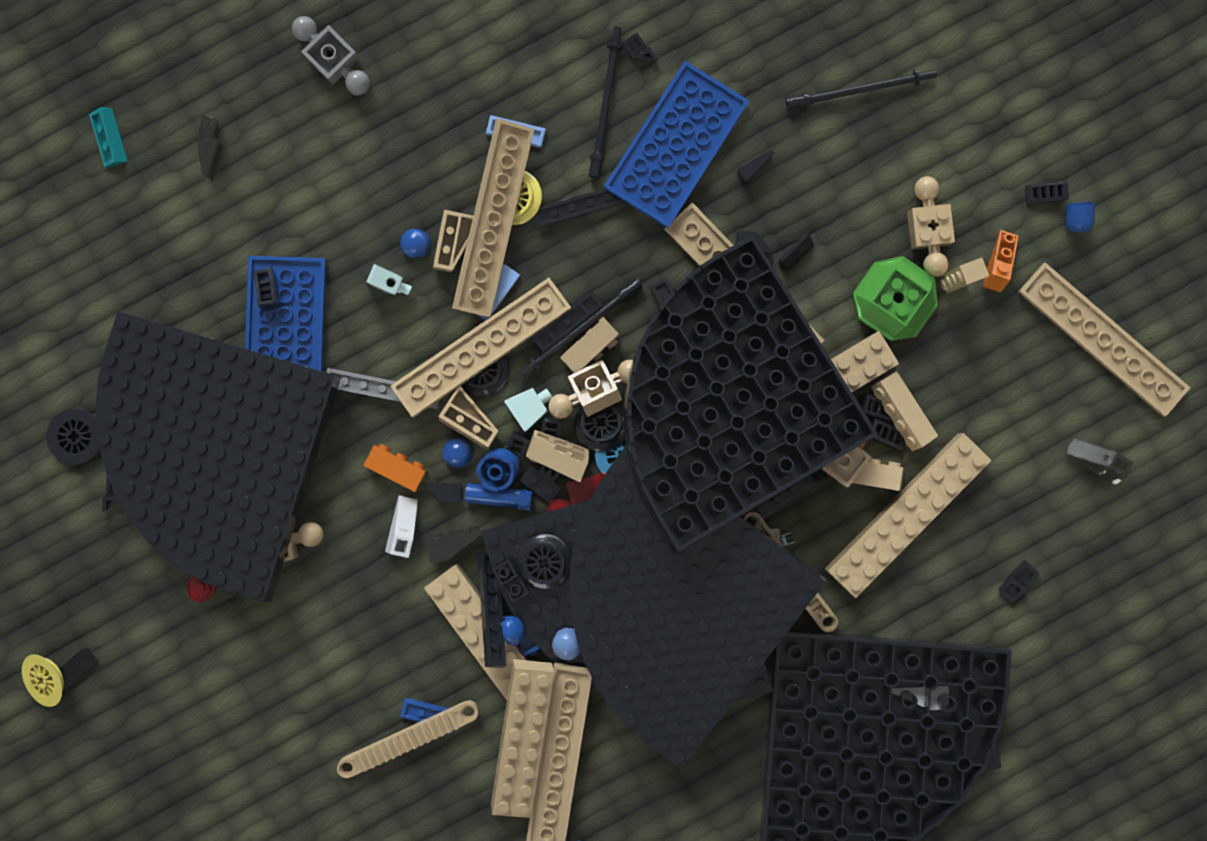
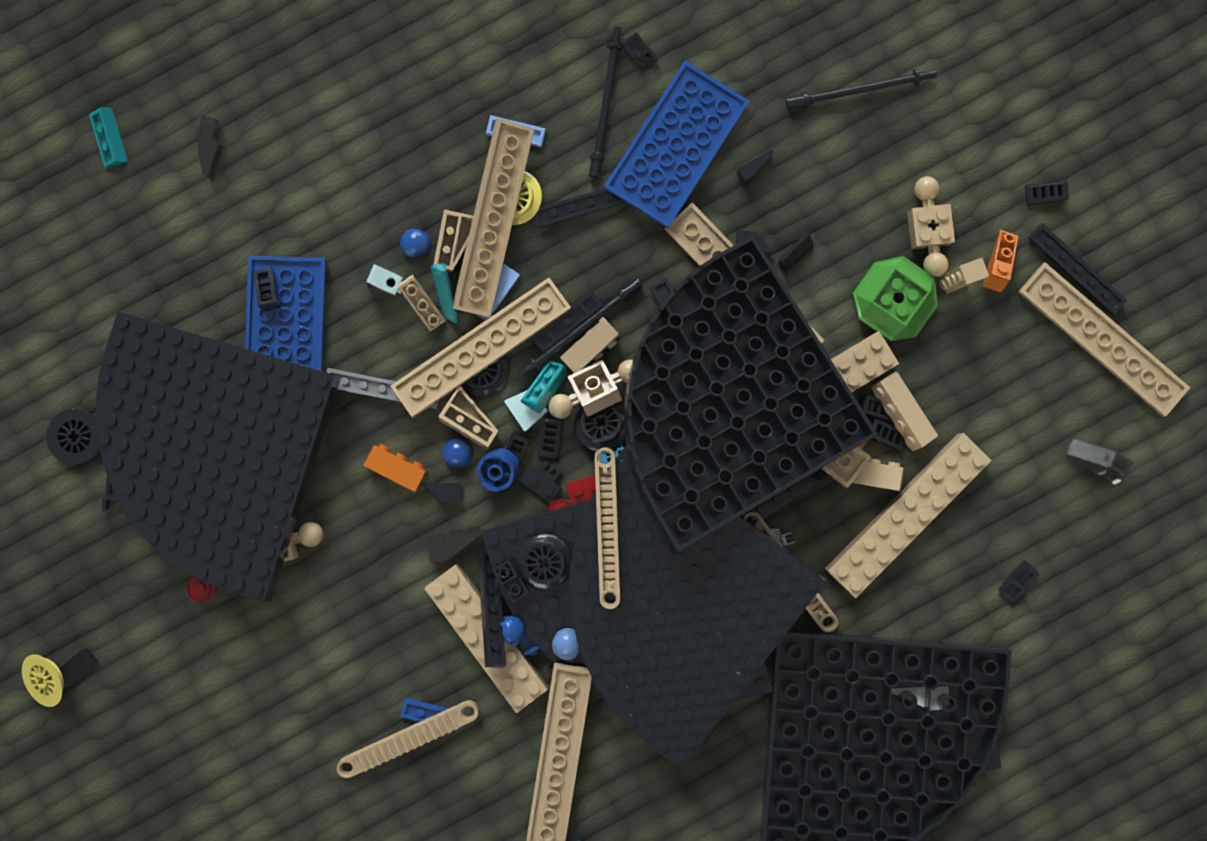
light grey brick [292,16,370,95] -> none
white slope [385,495,418,558] -> none
blue piece [465,483,533,510] -> none
tan brick [491,659,554,818] -> none
tan wedge [526,430,589,482] -> none
blue helmet [1065,202,1095,233] -> none
none -> tan tile [397,275,446,332]
none -> teal slope [431,263,458,323]
none -> teal slope [520,361,568,414]
none -> tan gear [595,447,620,609]
none -> black plate [1028,223,1127,315]

